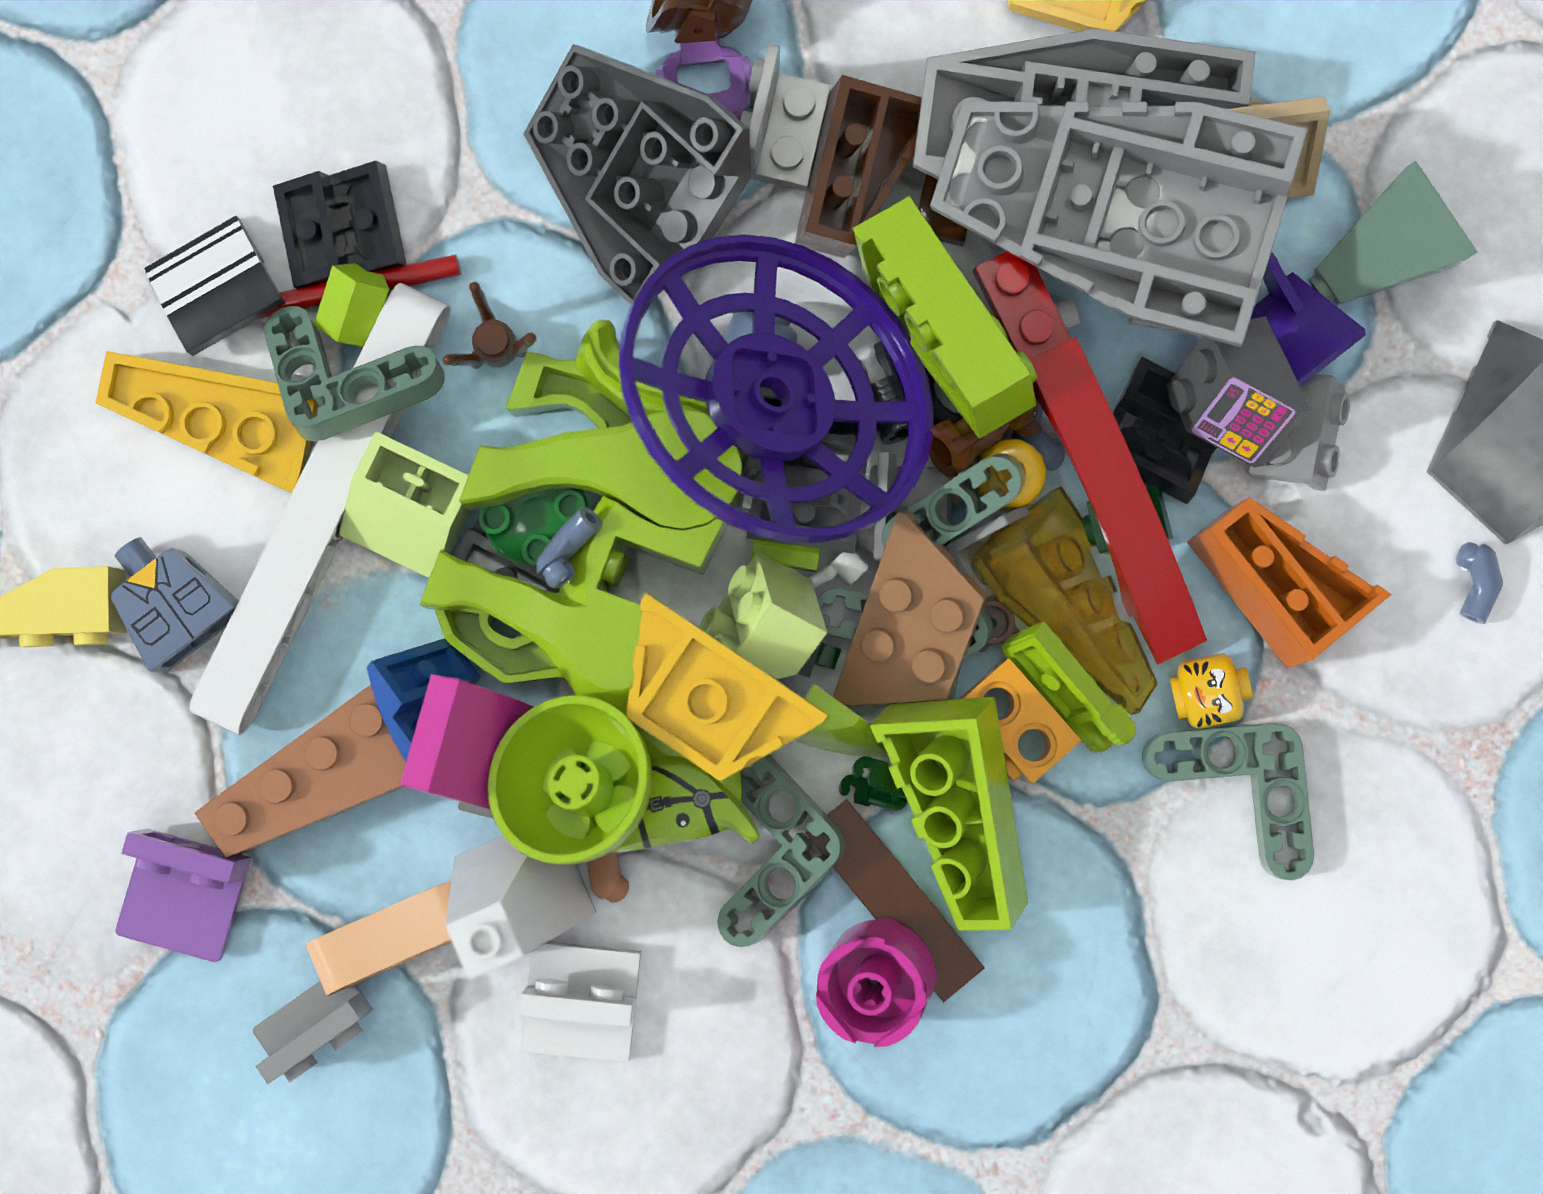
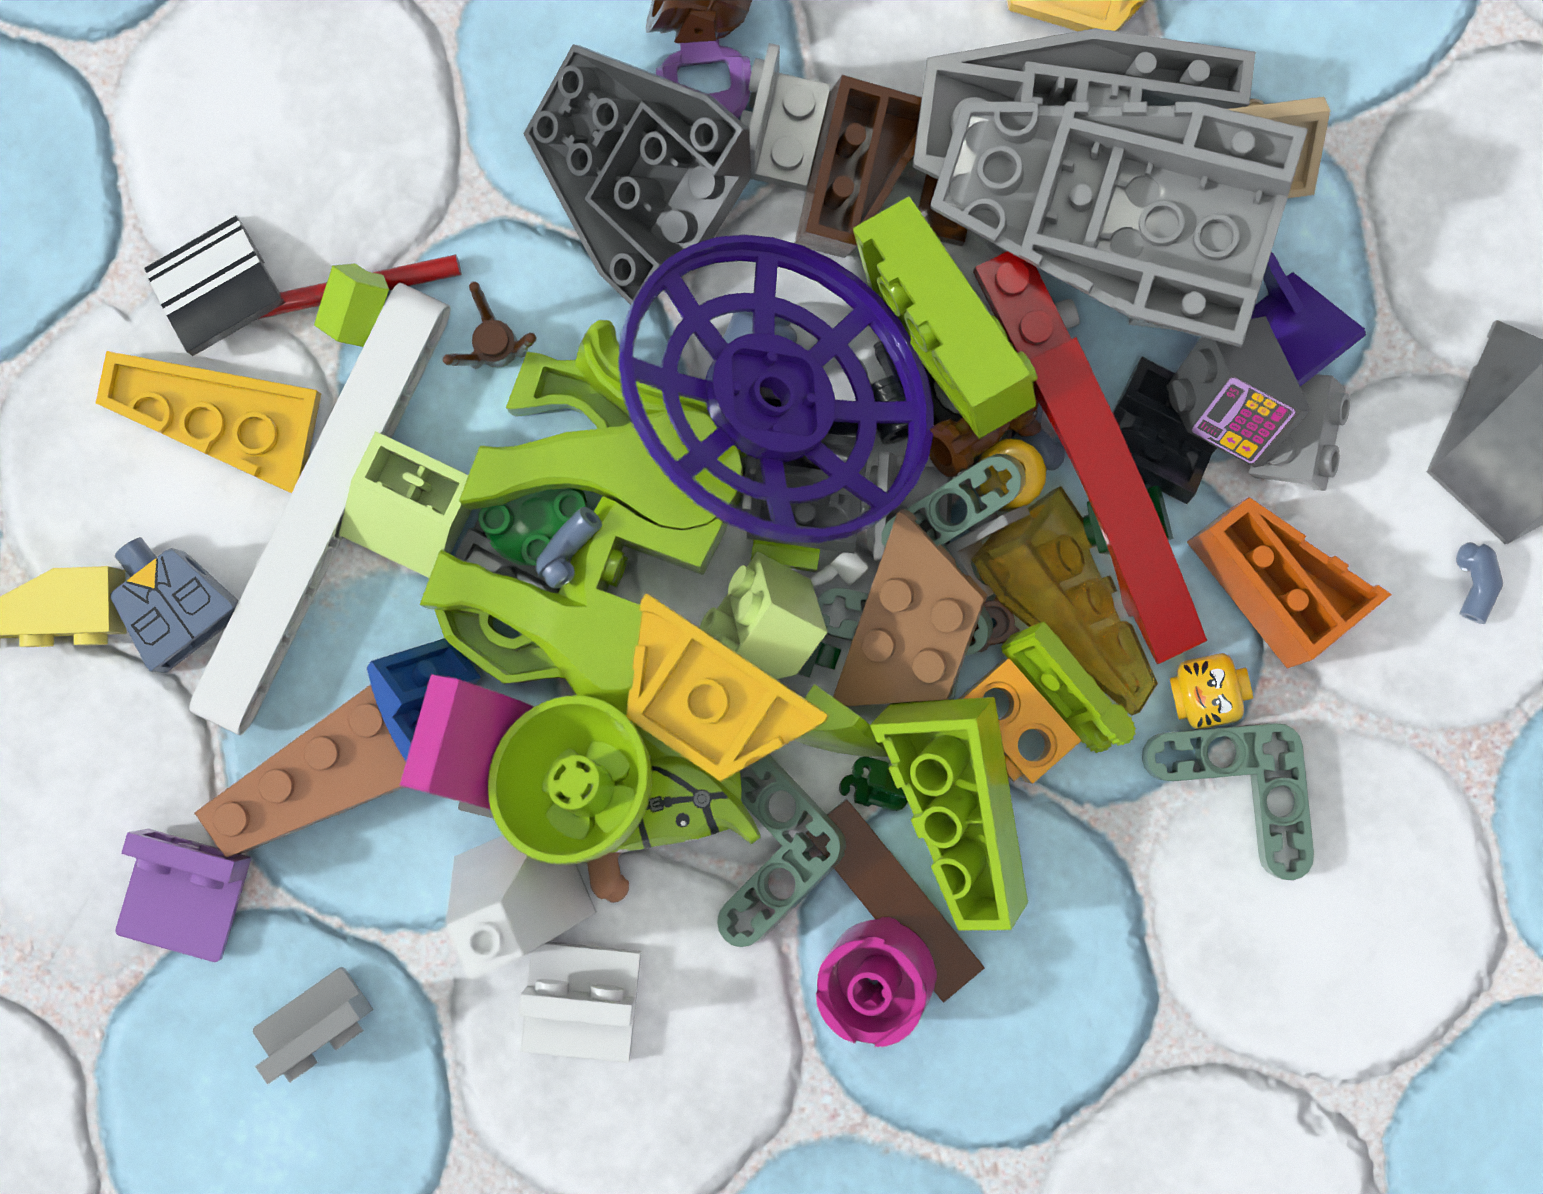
sand green beam [264,306,445,442] -> none
black slope [273,160,407,289] -> none
light nougat beam [306,881,452,996] -> none
sand green slope [1309,161,1477,305] -> none

